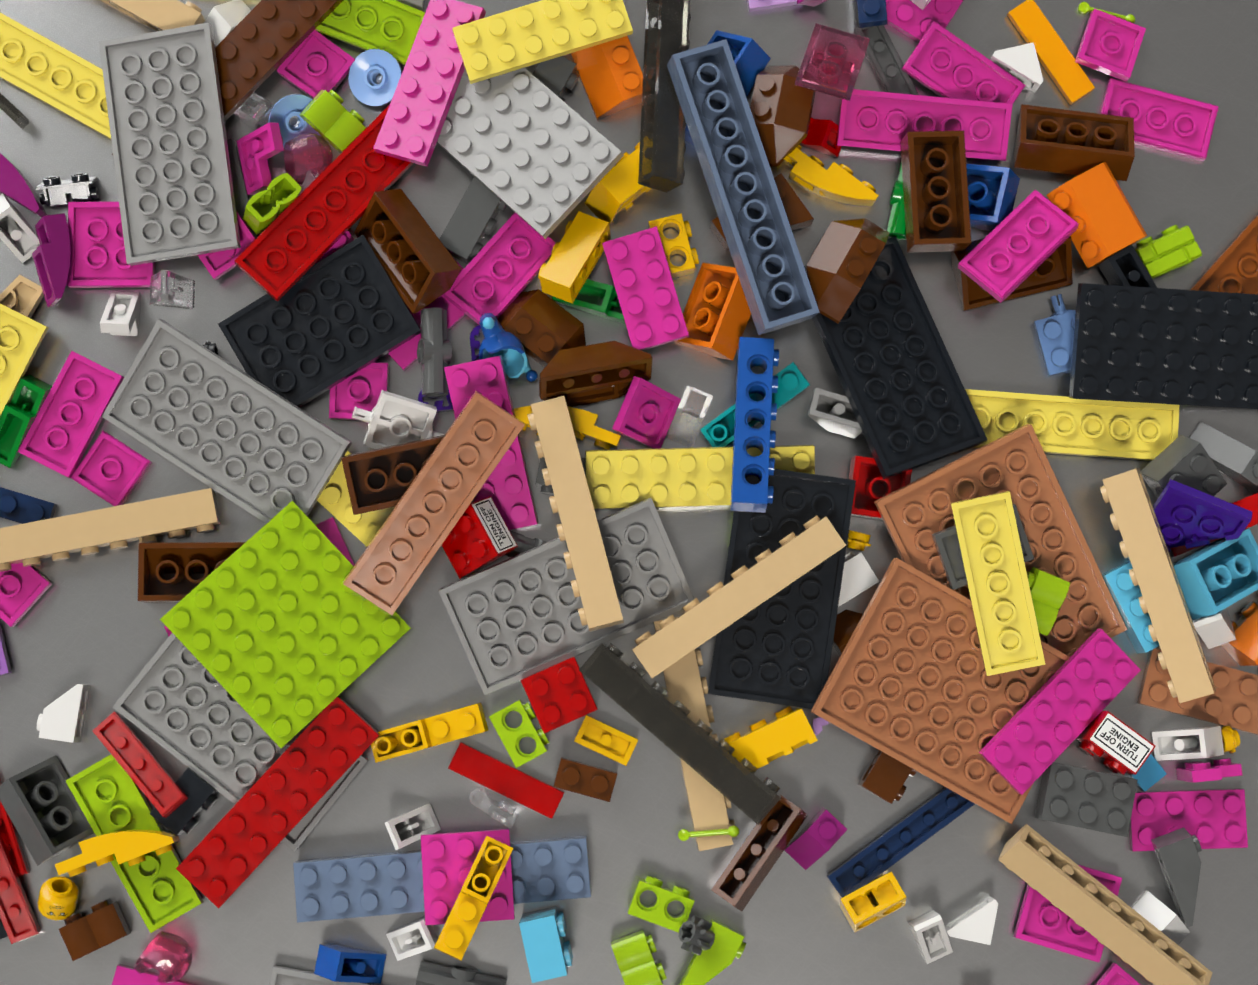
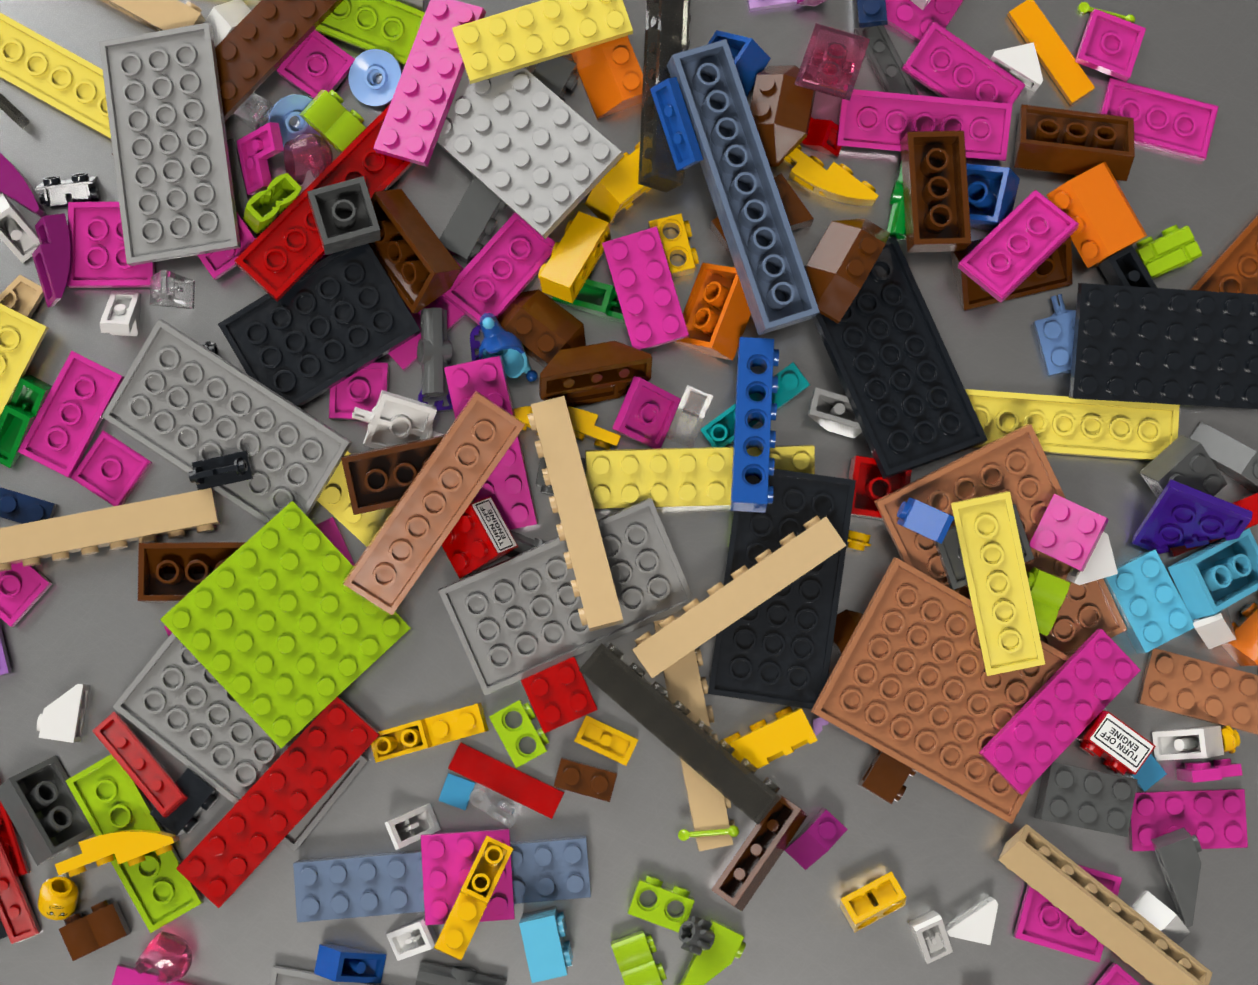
dark blue plate [827,788,975,898] -> none
white slope [838,551,879,607] -> none
tan brick [1100,468,1216,703] -> none
none -> black hinge [189,450,253,490]
none -> dark grey brick [307,176,381,255]
none -> dark azure tile [438,773,476,810]
none -> blue plate [650,77,703,171]
none -> slope [897,497,954,544]
none -> plate [1029,494,1109,572]
none -> white slope [1066,532,1118,585]

